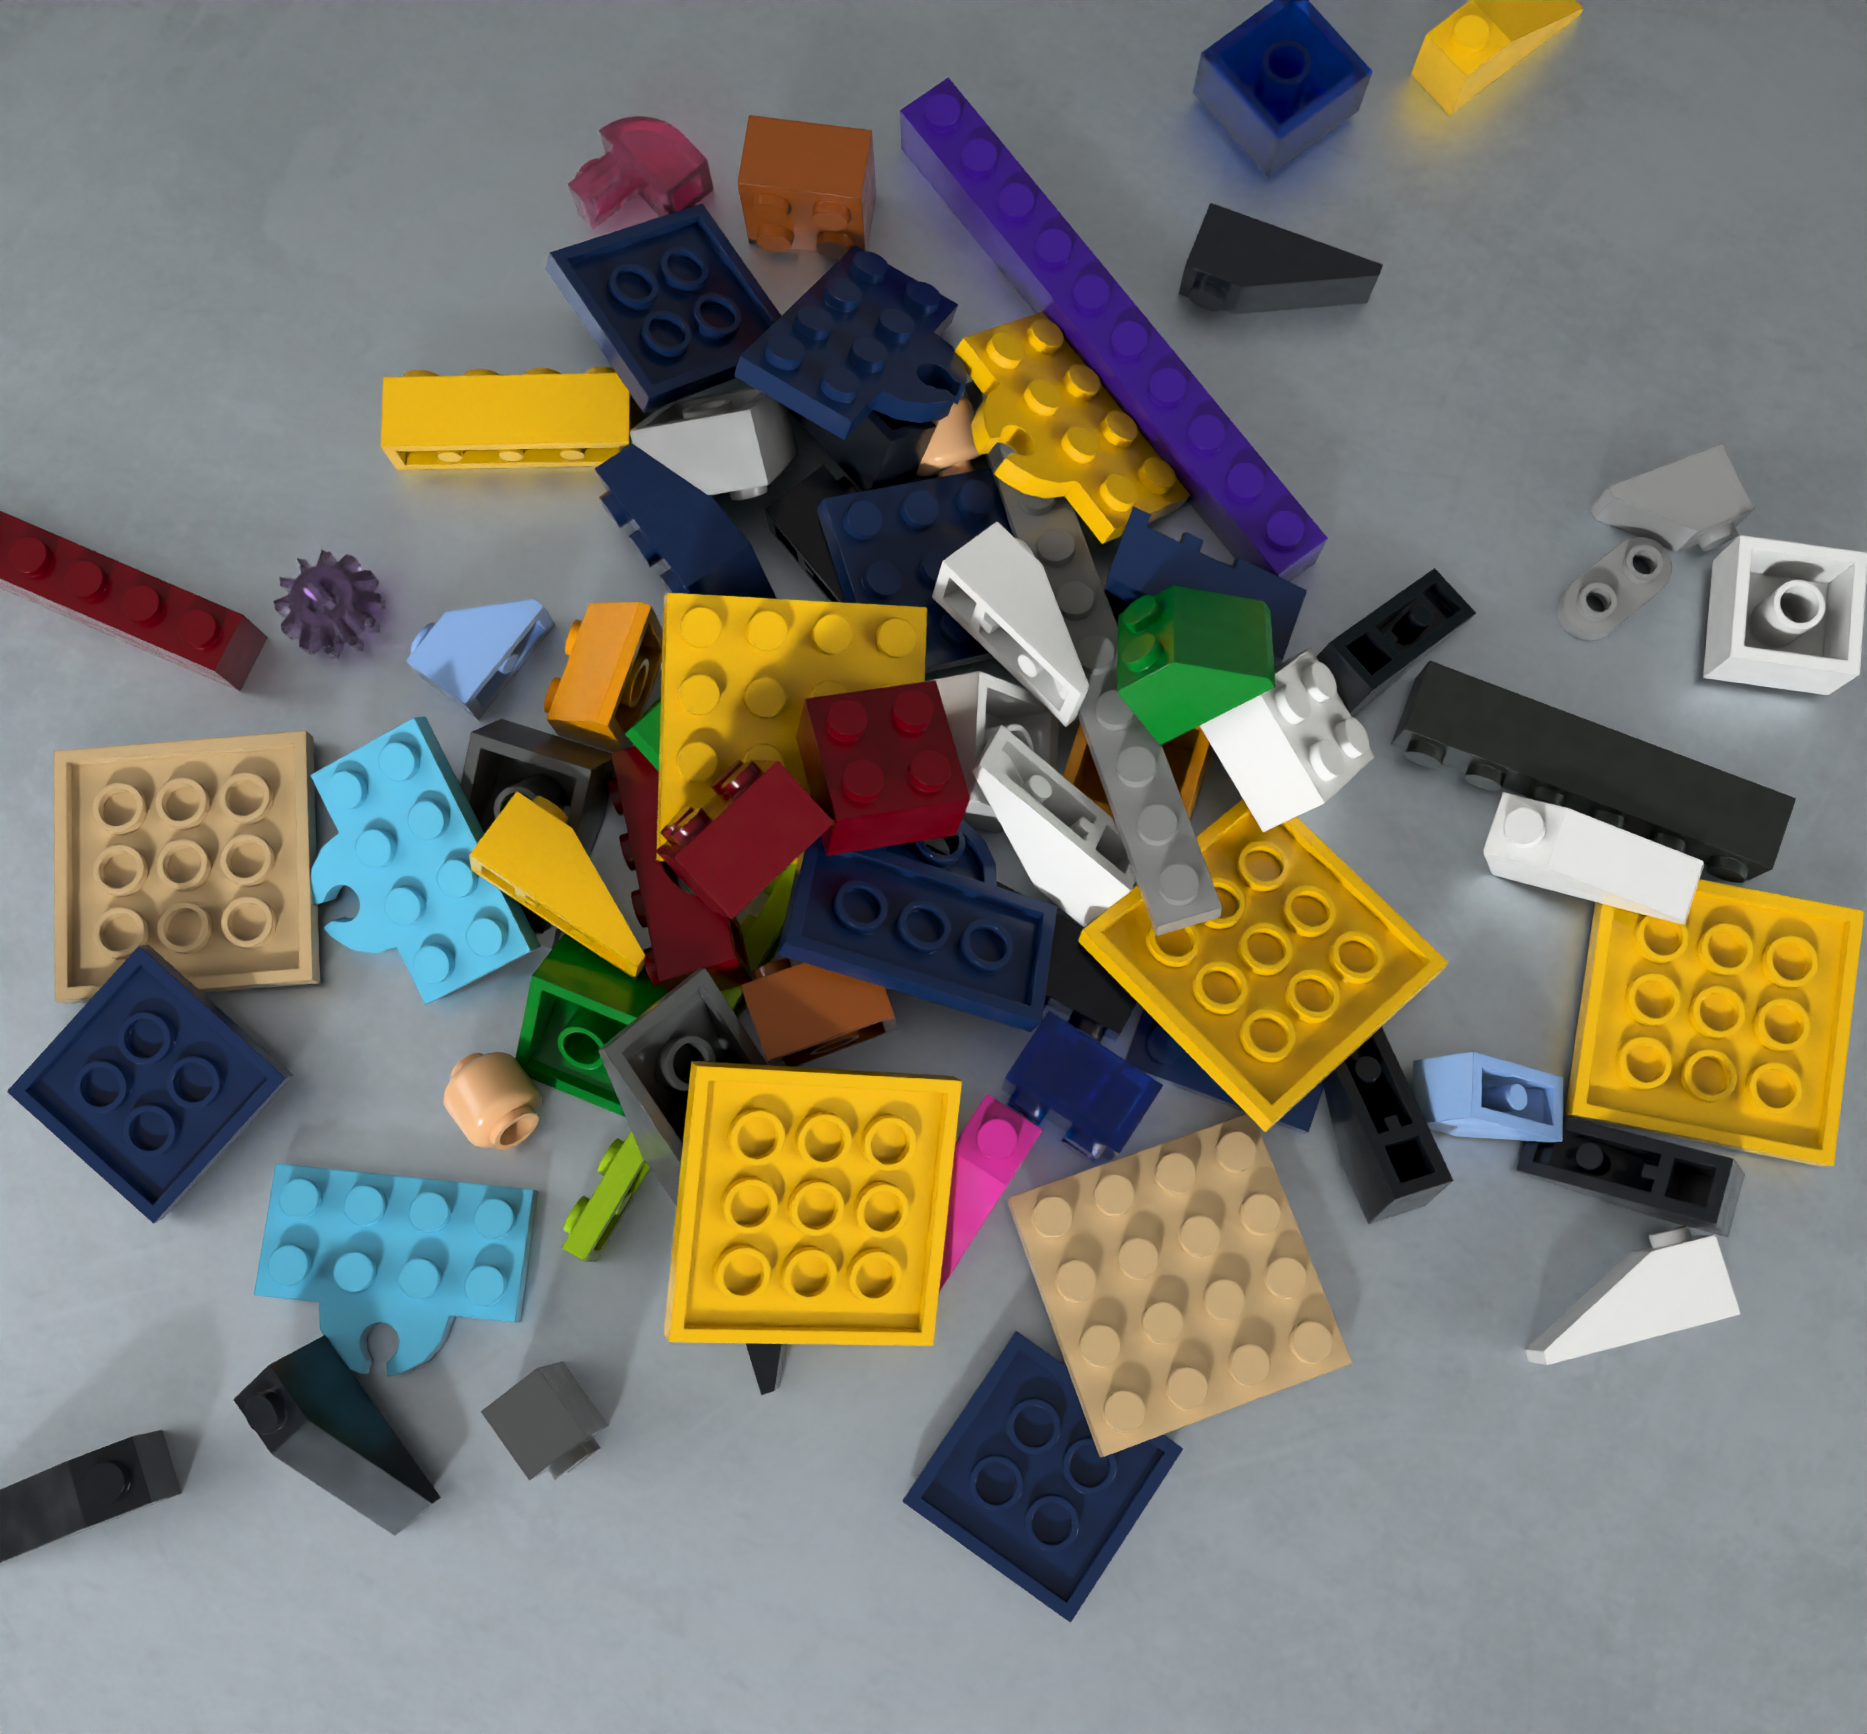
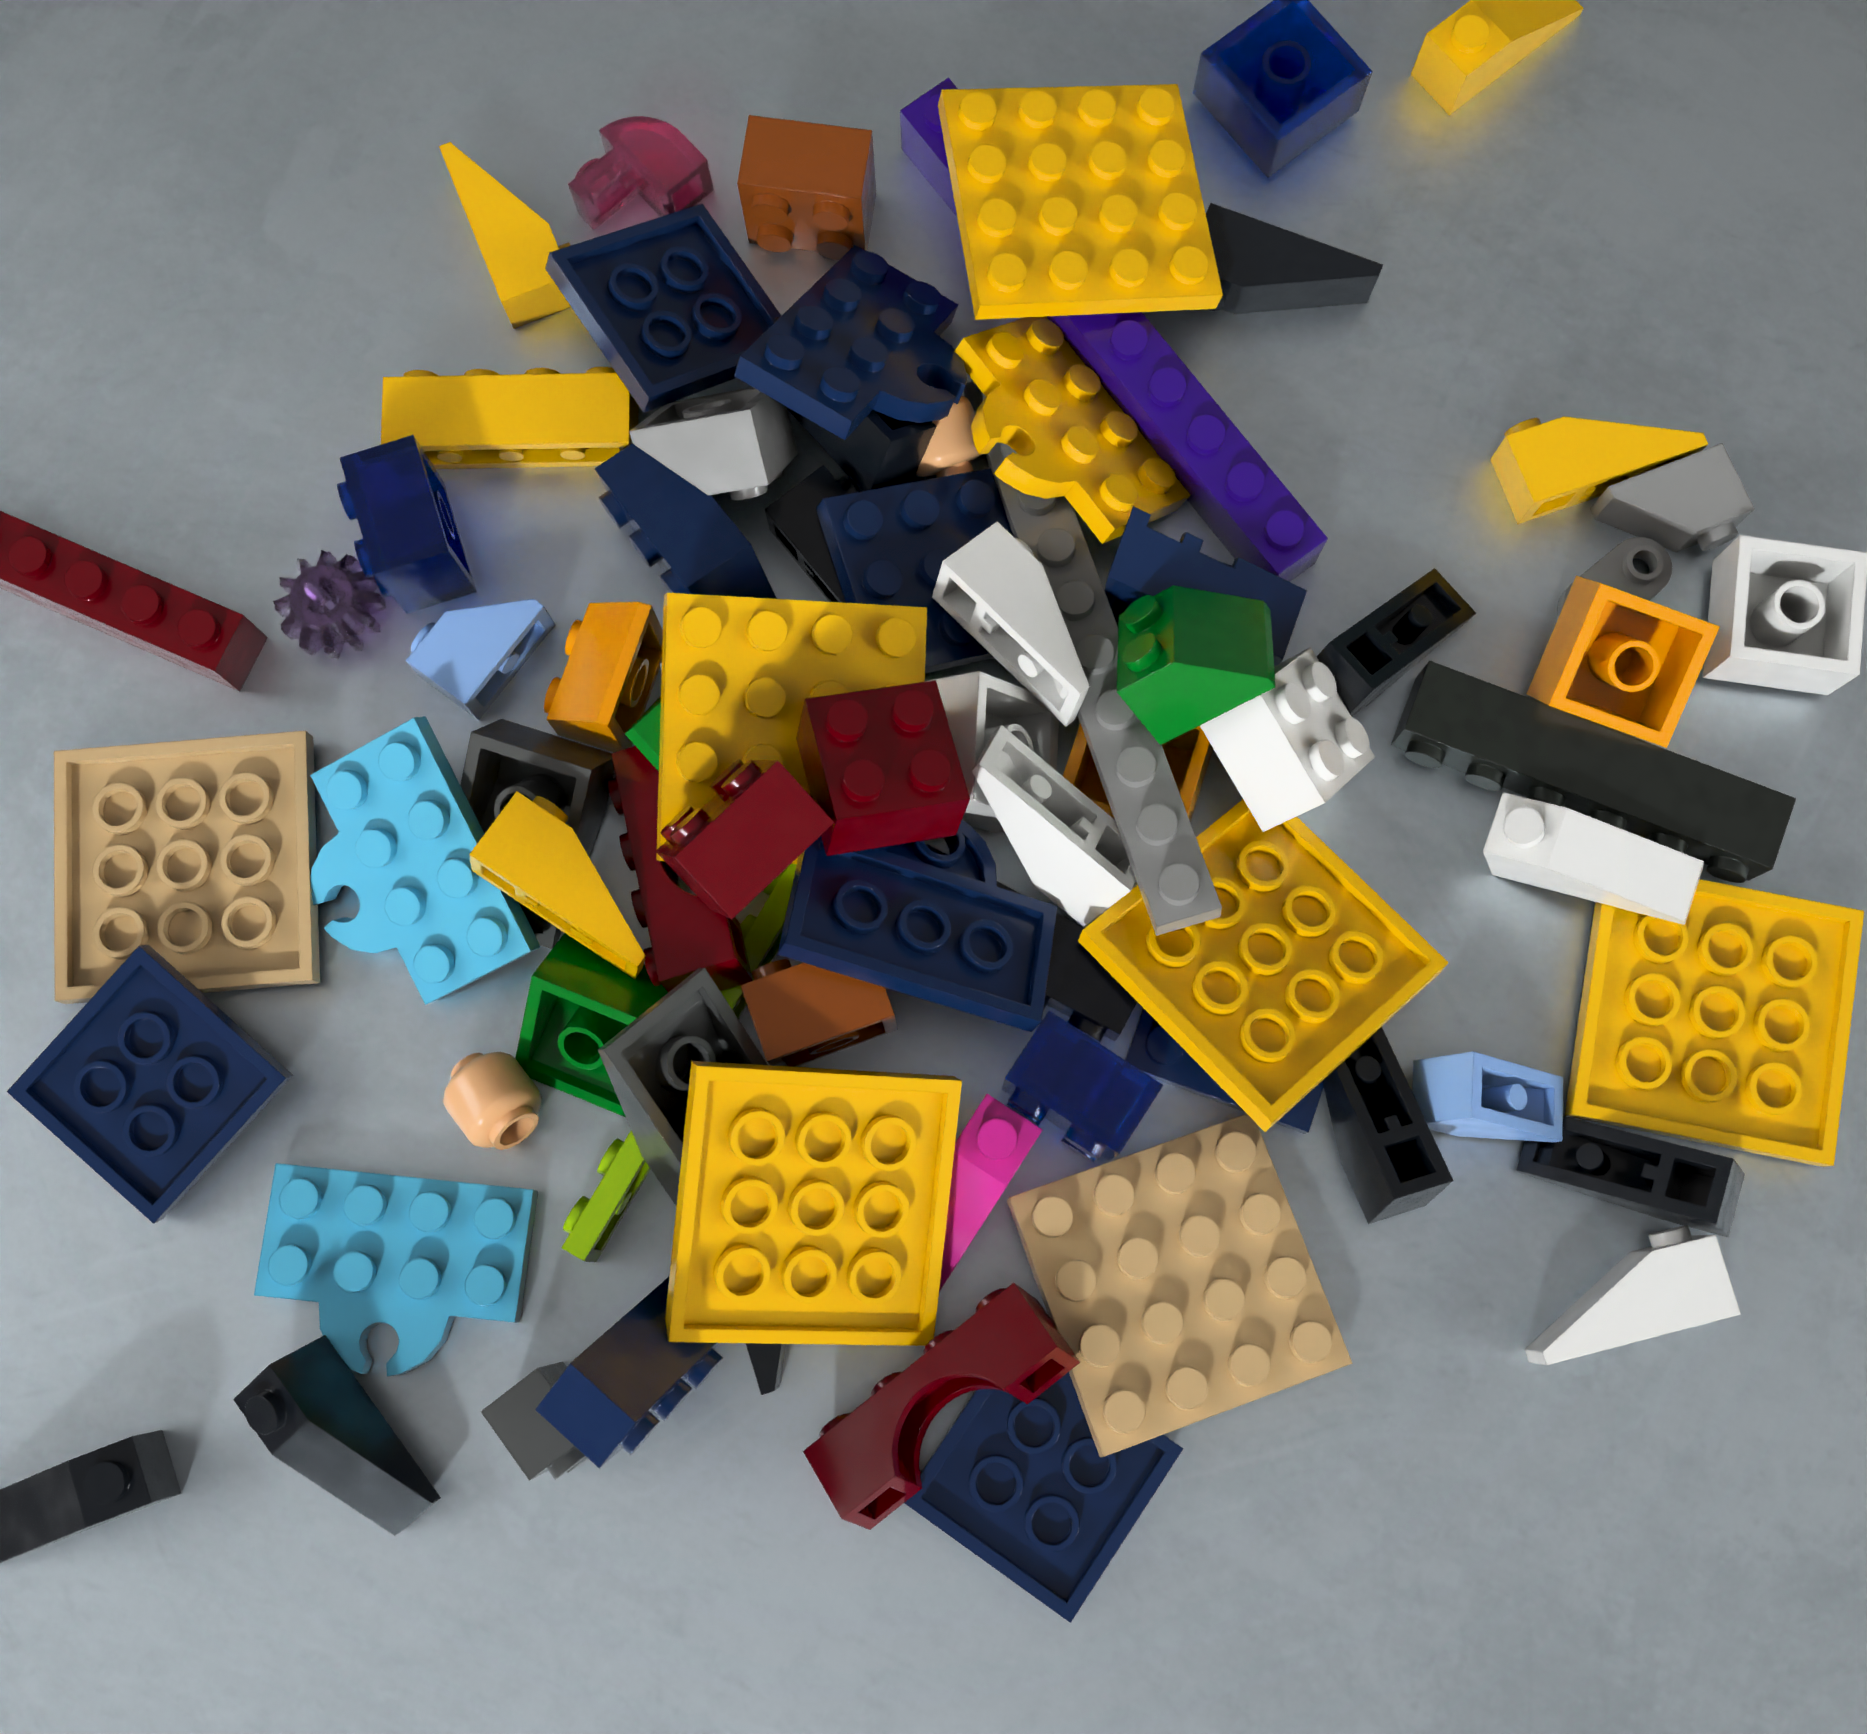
none -> clear blue brick [337,435,477,614]
none -> yellow slope [439,142,571,329]
none -> wedge [535,1277,723,1468]
none -> dark red arch [803,1283,1080,1530]
none -> yellow plate [938,84,1223,320]
none -> yellow slope [1490,416,1708,525]
none -> light orange brick [1526,576,1720,748]

